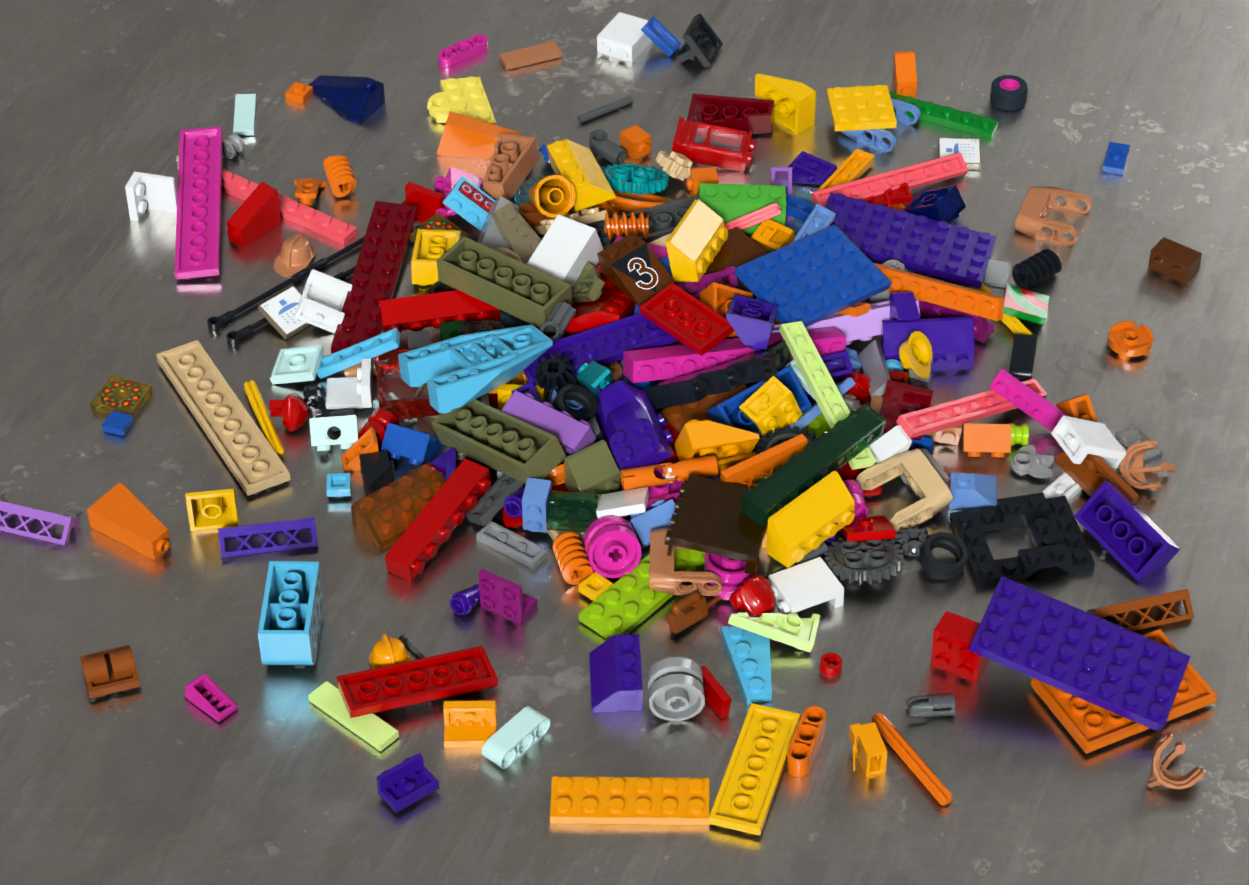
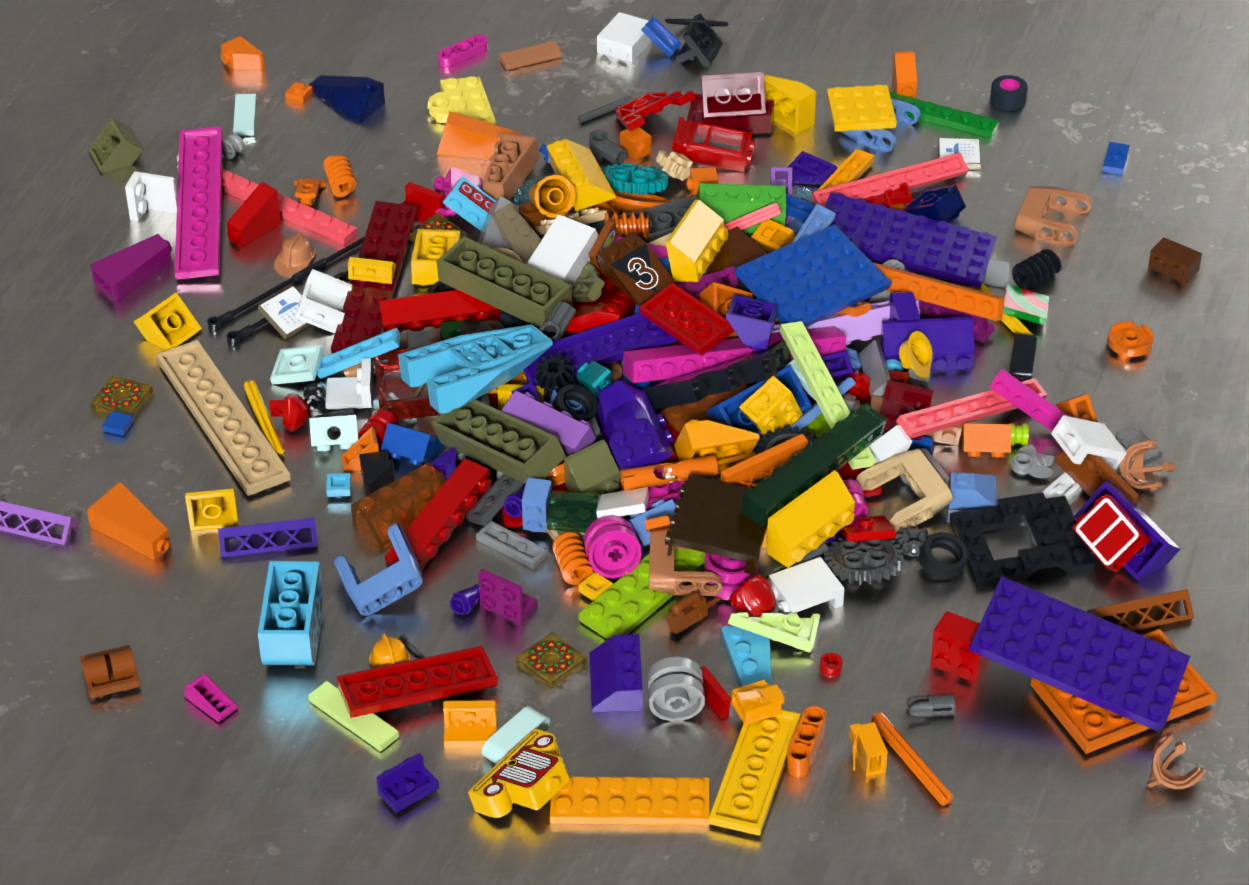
none -> olive slope [88,118,144,173]
none -> magenta slope [90,234,172,303]
none -> yellow slope [133,292,202,351]
none -> orange slope [221,36,265,71]
none -> medium blue connector [333,522,423,616]
none -> yellow panel [348,257,396,284]
none -> brick [468,729,570,818]
none -> clear yellow tile [515,632,587,689]
none -> dark orange tile [588,220,618,270]
none -> red wing [614,91,696,131]
none -> orange tile [645,515,671,533]
none -> black piece [665,19,729,27]
none -> slope [701,72,766,117]
none -> light orange piece [731,679,784,726]
none -> red brick [1072,494,1151,573]

